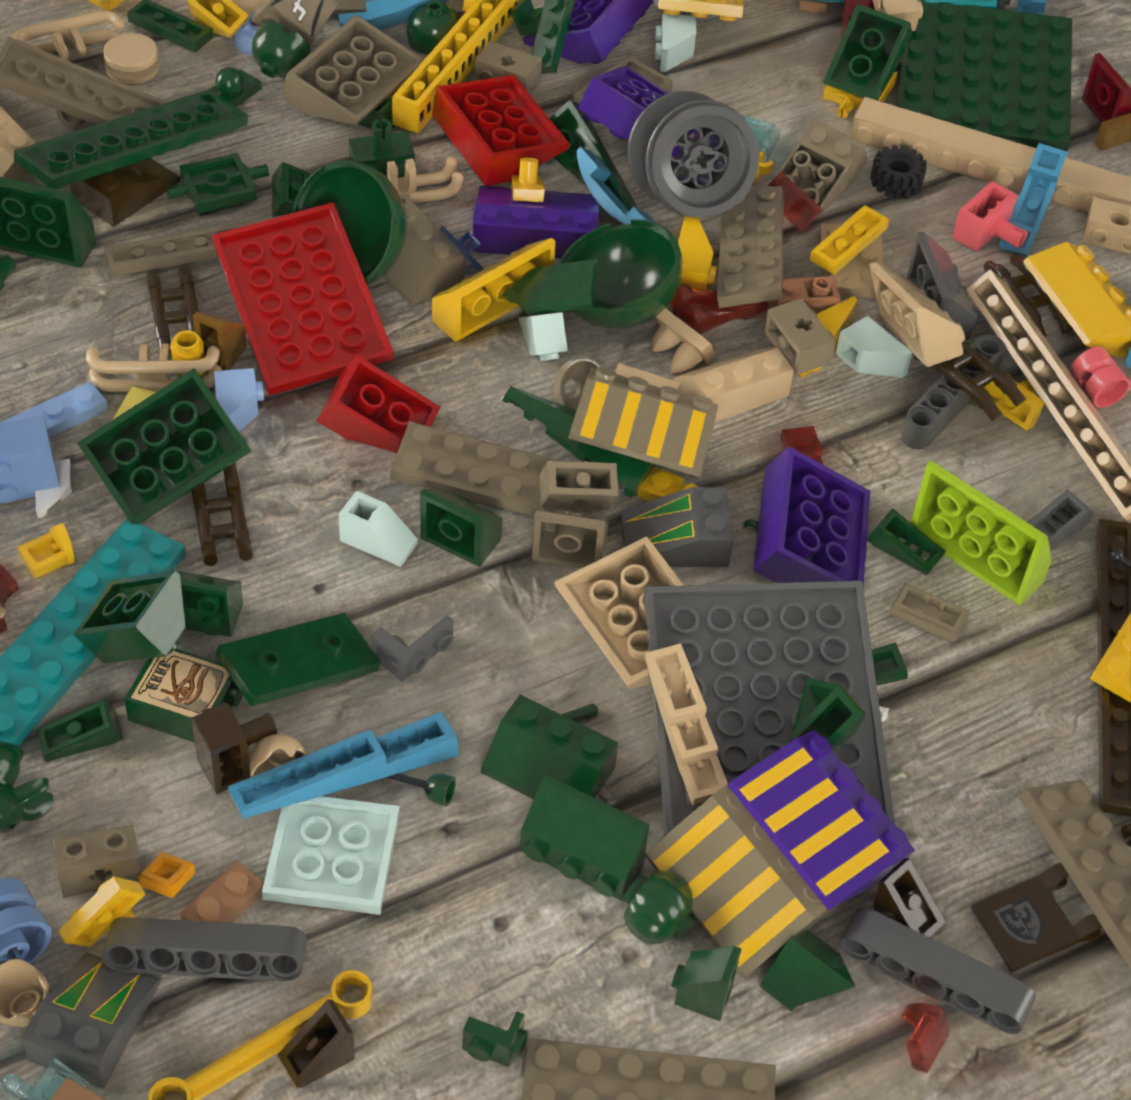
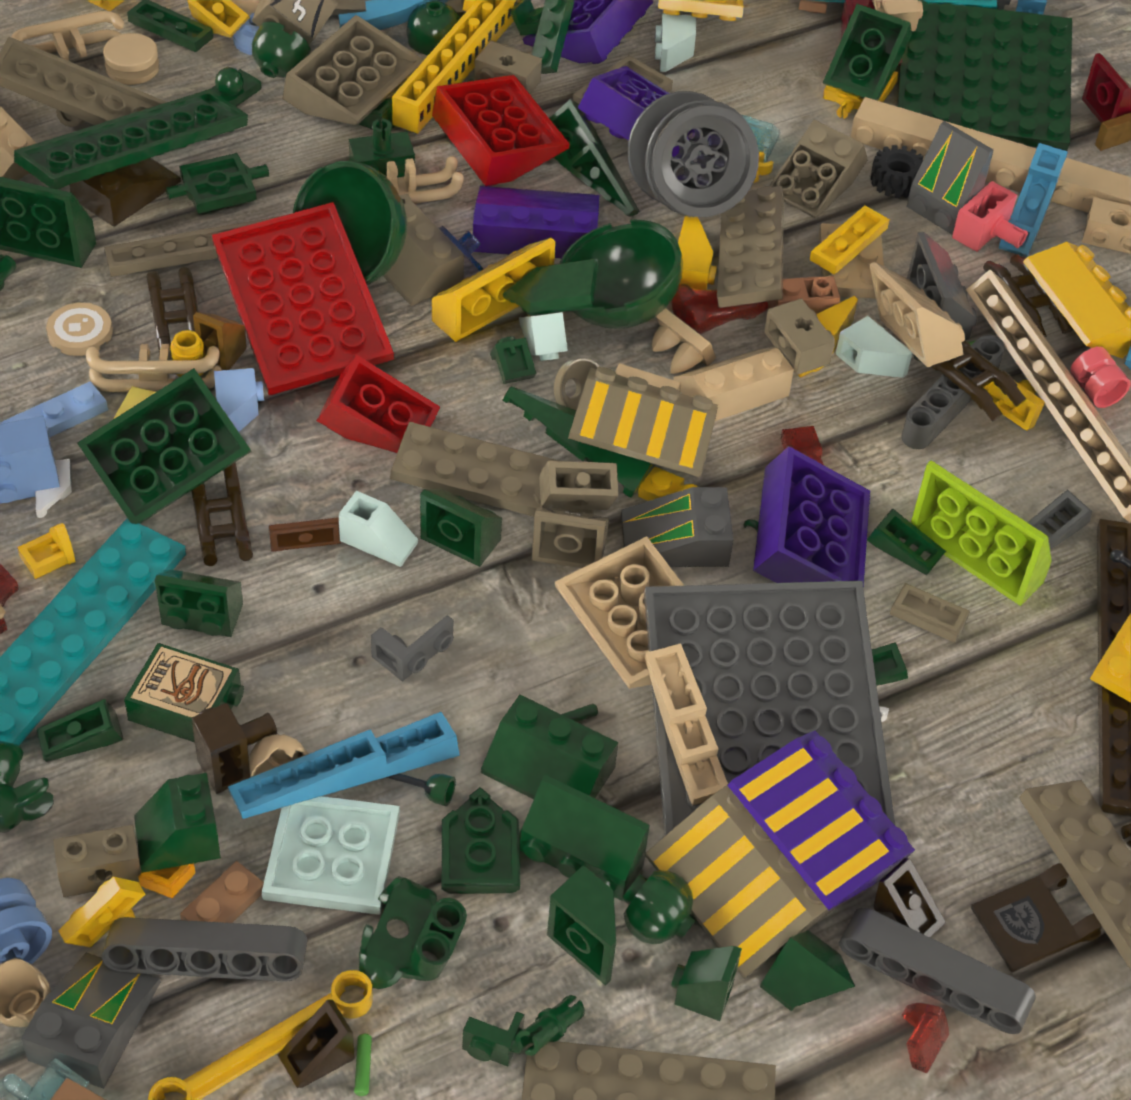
dark green slope [74,570,185,663] -> none
dark green plate [216,612,381,706] -> none
dark green slope [272,162,309,217] -> none
yellow tile [511,158,545,202] -> none
dark azure slope [576,147,656,224] -> none
clear red slope [767,171,823,232] -> none
dark green slope [789,678,866,751] -> none
none -> tan tile [46,302,113,356]
none -> dark green slope [134,773,221,873]
none -> reddish brown slope [269,517,341,552]
none -> bright green piece [354,1033,372,1096]
none -> dark green piece [359,876,467,989]
none -> dark green tile [441,787,520,894]
none -> dark green bracket [490,336,537,384]
none -> dark green pin [516,995,585,1056]
none -> dark green slope [547,865,616,986]
none -> dark grey slope [907,121,994,235]

